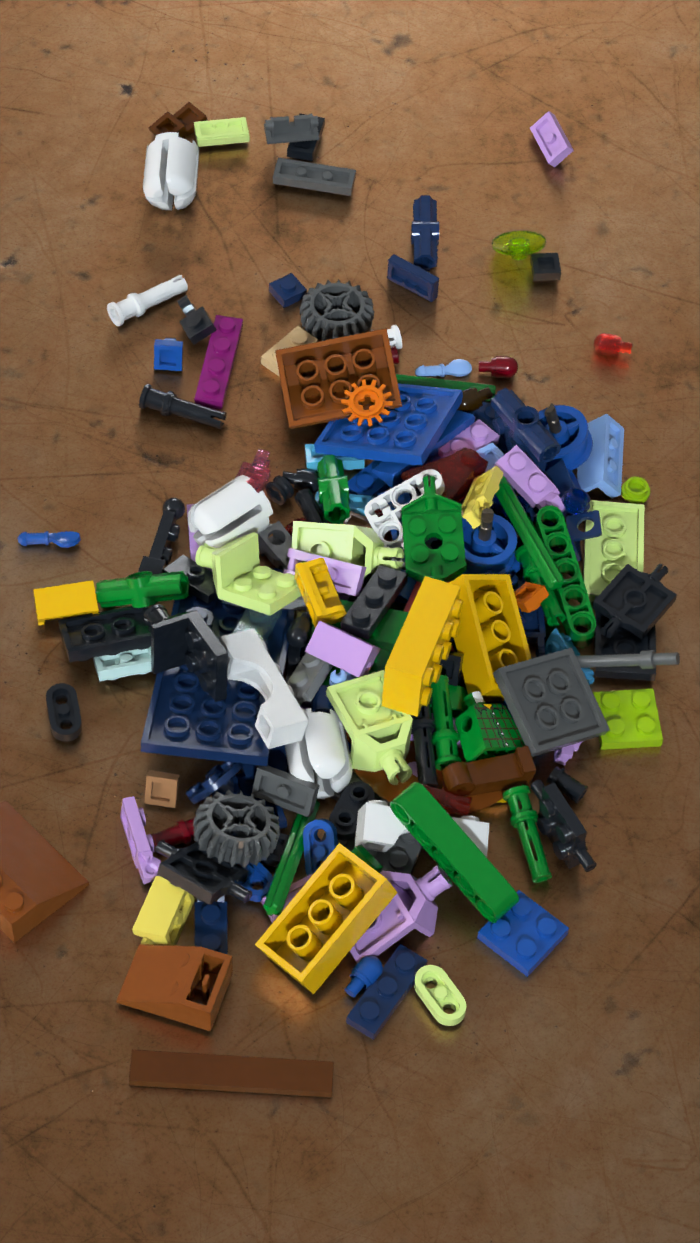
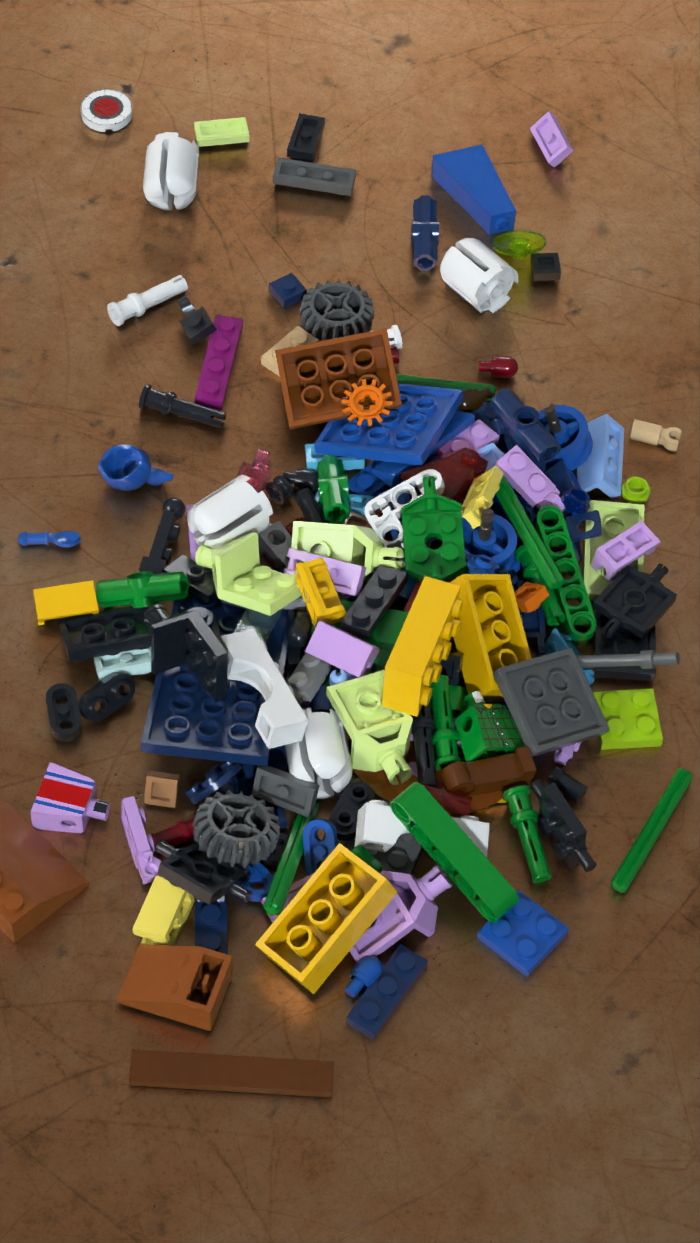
reddish brown slope [149,102,208,138] -> none
blue tile [154,338,183,371] -> none
dark grey hinge [264,113,319,144] -> none
dark blue plate [387,254,439,302] -> none
yellowish green plate [414,965,466,1026] -> none
light blue piece [415,359,472,377] -> none
clear red cylinder [594,333,633,357] -> none
none -> lavender torso [30,762,111,833]
none -> black plate [78,672,135,722]
none -> tile [80,89,133,132]
none -> blue hair [98,444,173,491]
none -> blue slope [431,145,516,235]
none -> white cylinder [440,238,518,313]
none -> blue plate [467,555,499,574]
none -> lavender hinge [591,521,661,581]
none -> green axle [611,768,693,893]
none -> tan bar [630,419,682,451]

